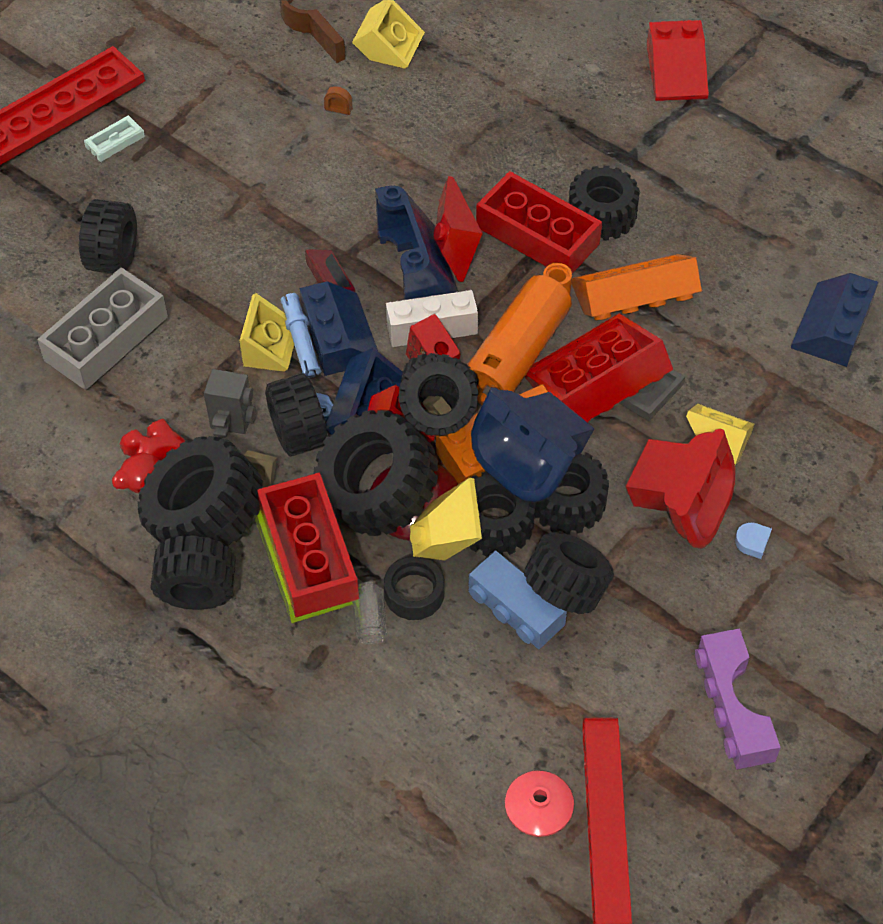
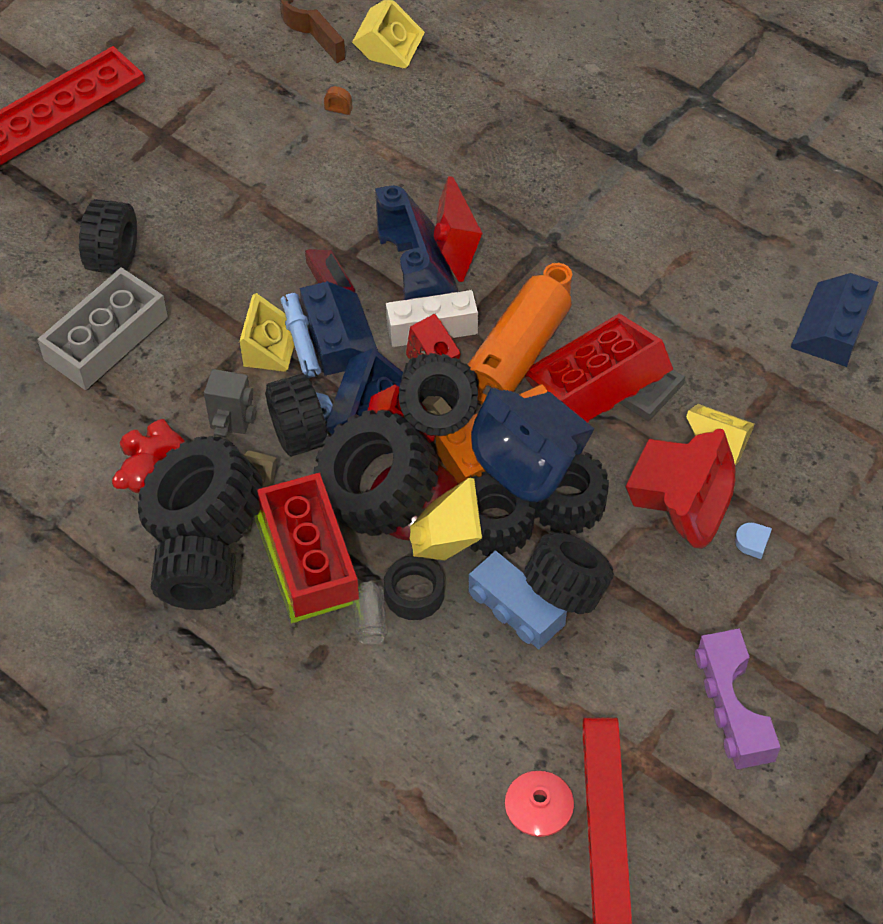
light aqua tile [84,116,145,162] -> none
red brick [476,171,602,274] -> none
black tyre [568,165,640,240] -> none
orange slope [571,254,702,320] -> none
red slope [646,20,708,101] -> none

